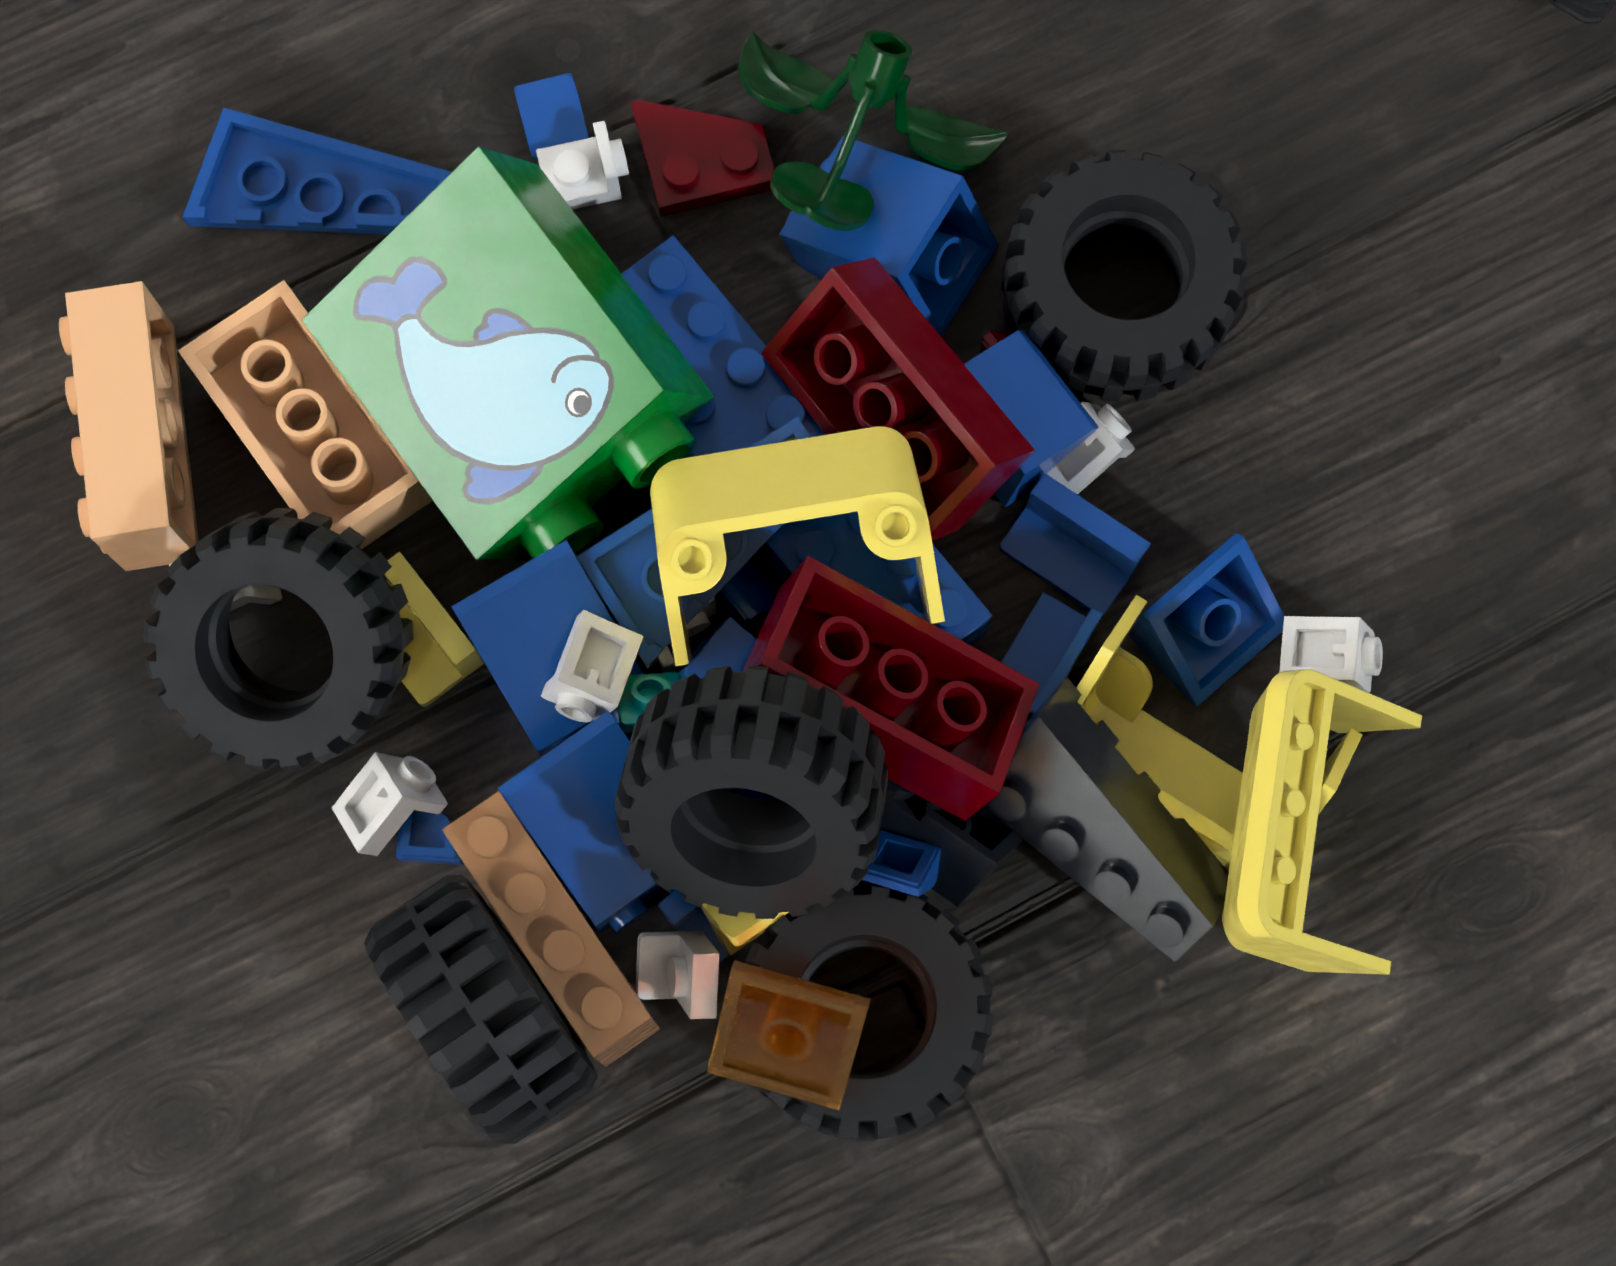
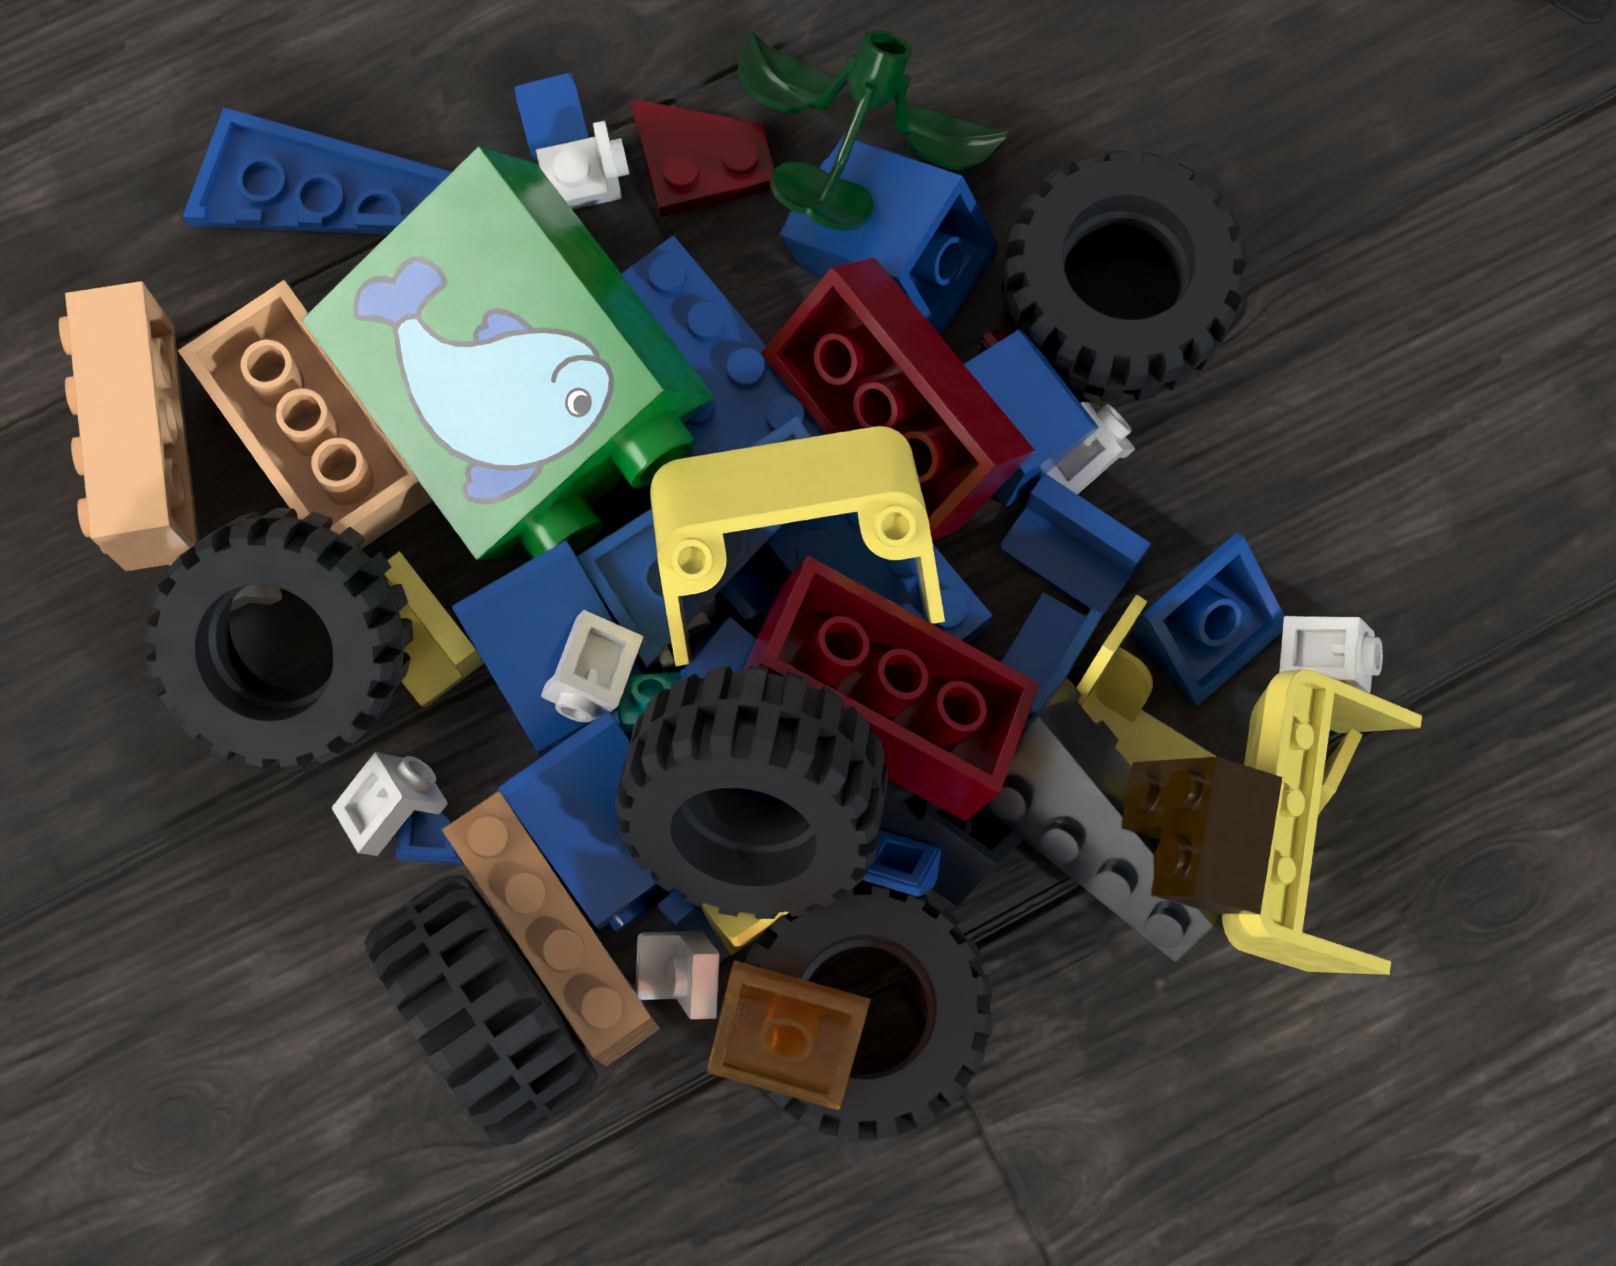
none -> dark brown brick [1121,756,1283,915]

